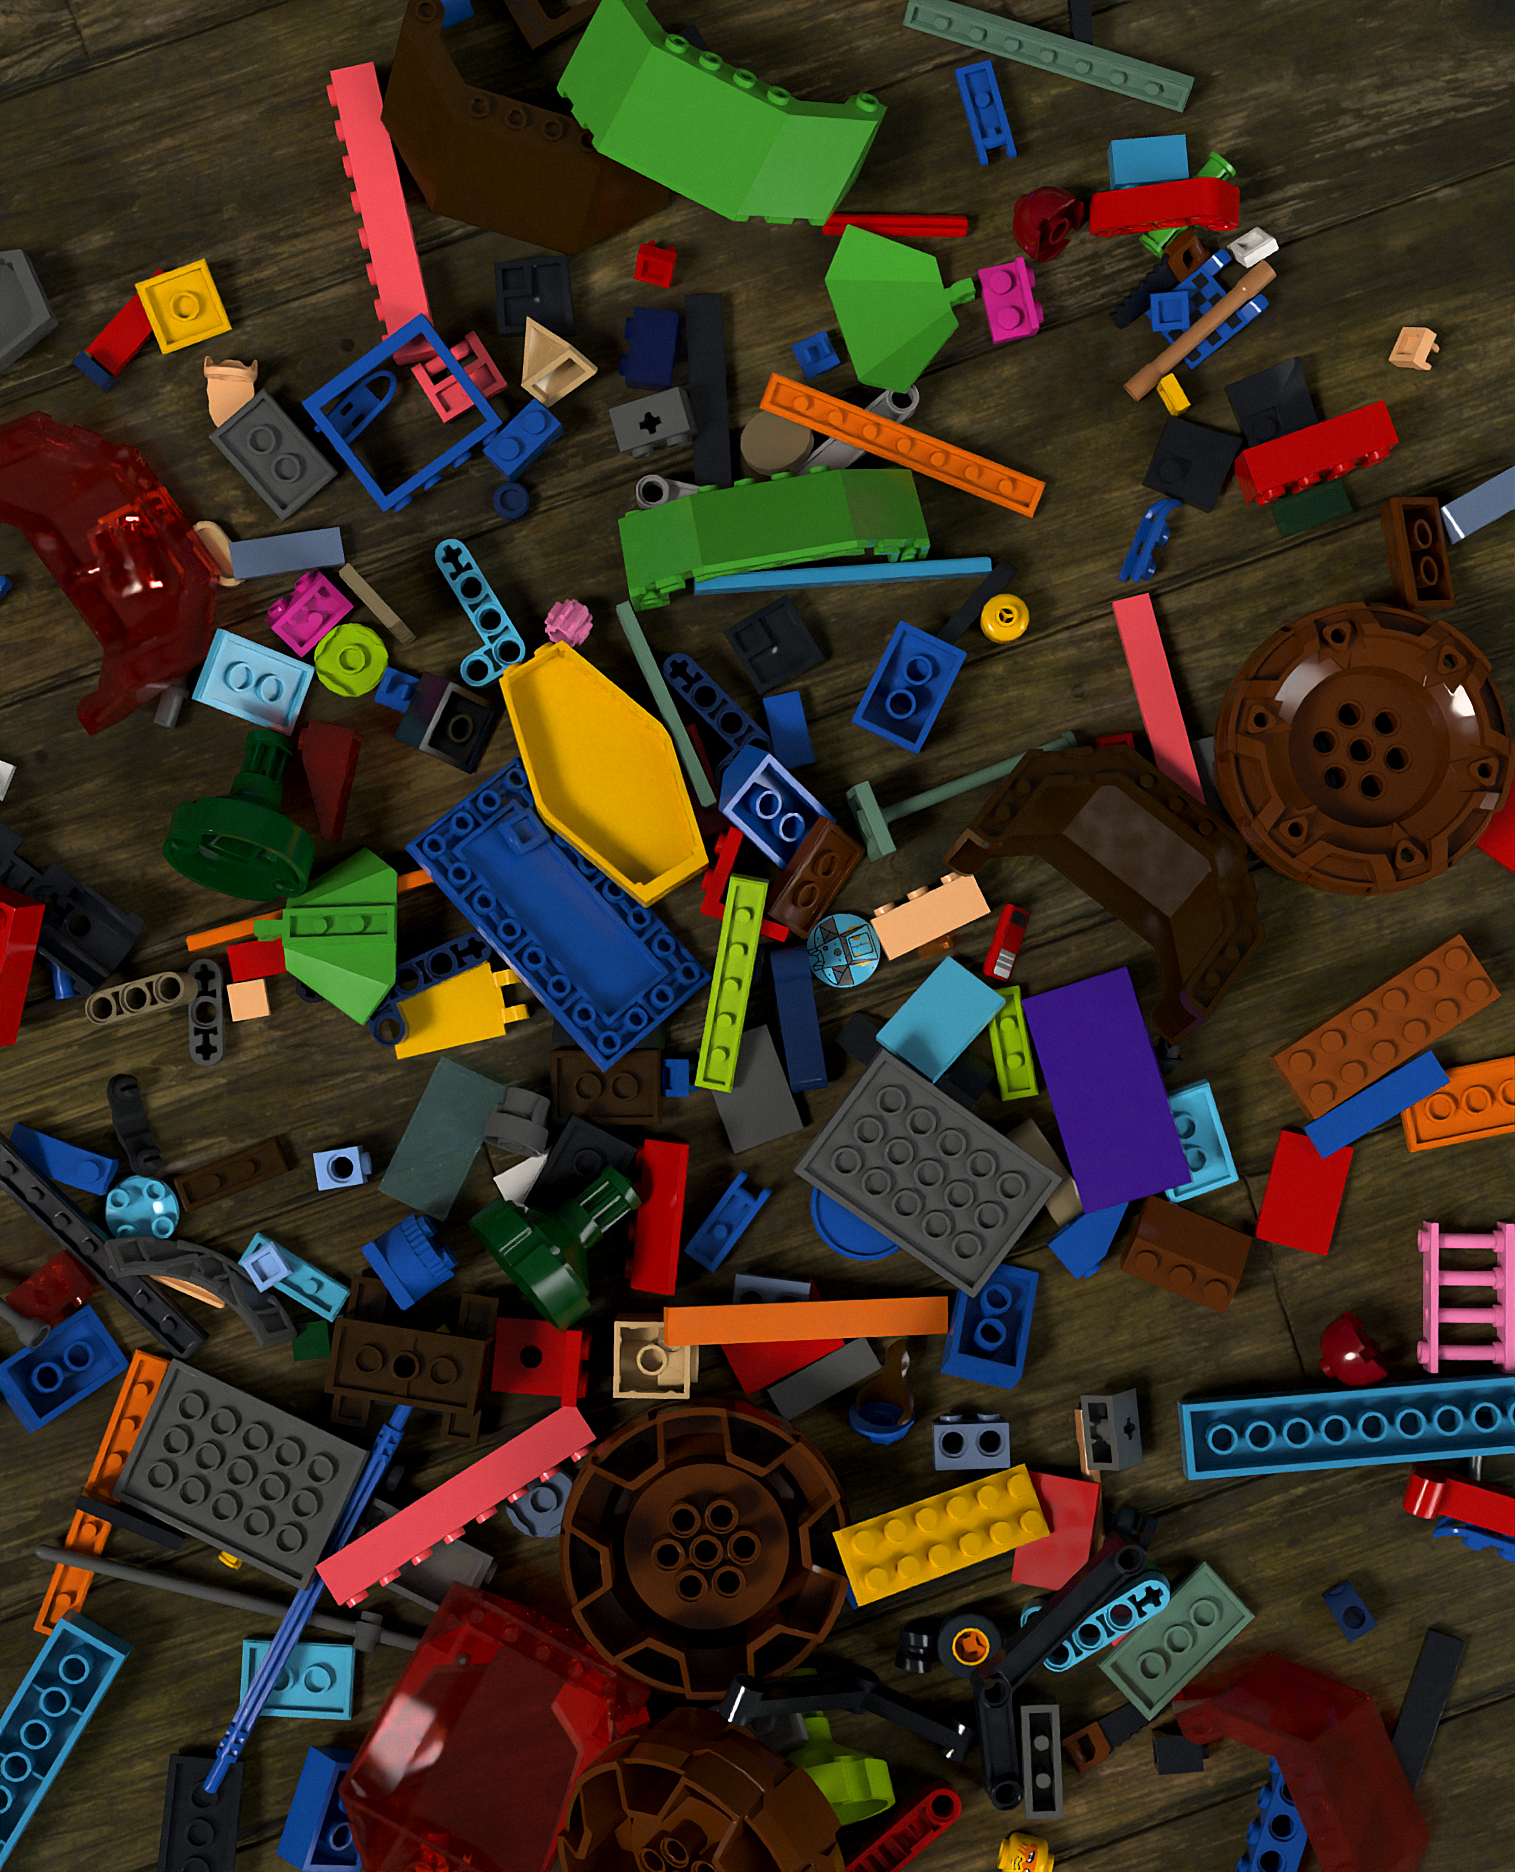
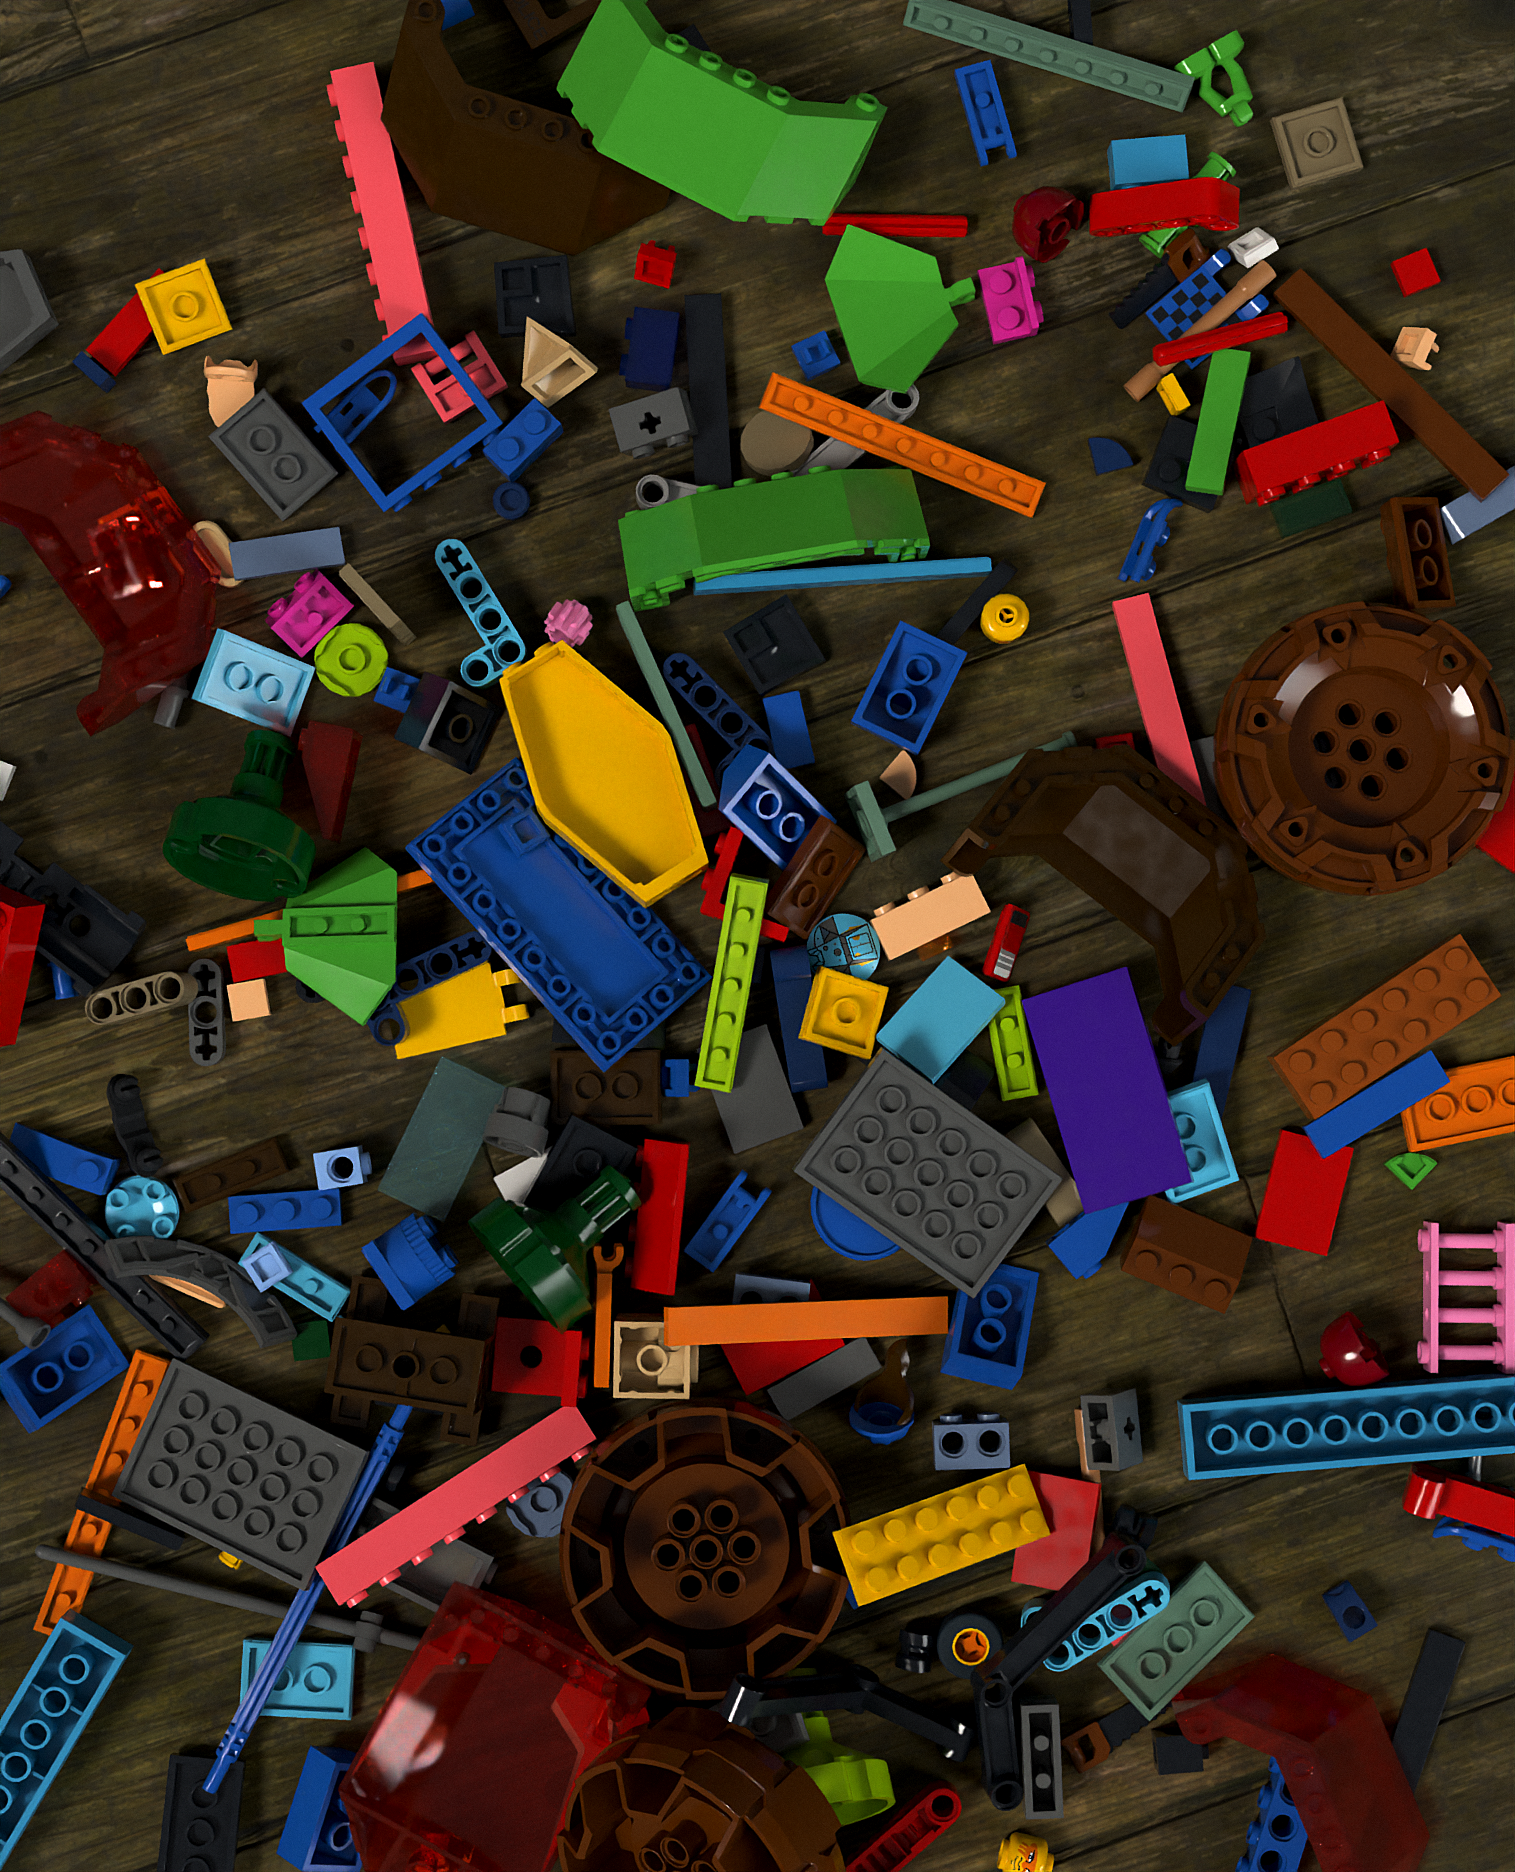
blue tile [1149,289,1190,332] -> none
none -> blue plate [228,1188,343,1234]
none -> orange tile [591,1242,624,1388]
none -> yellow tile [798,966,889,1059]
none -> light nougat tile [879,749,916,800]
none -> dark blue tile [1087,437,1133,476]
none -> red axle [1152,312,1288,367]
none -> bright green piece [1174,30,1253,127]
none -> bright green tile [1185,349,1251,496]
none -> dark blue tile [1190,985,1252,1120]
none -> dark tan tile [1270,97,1363,191]
none -> reddish brown tile [1273,268,1510,503]
none -> bright green tile [1383,1152,1437,1190]
none -> red tile [1390,247,1441,298]

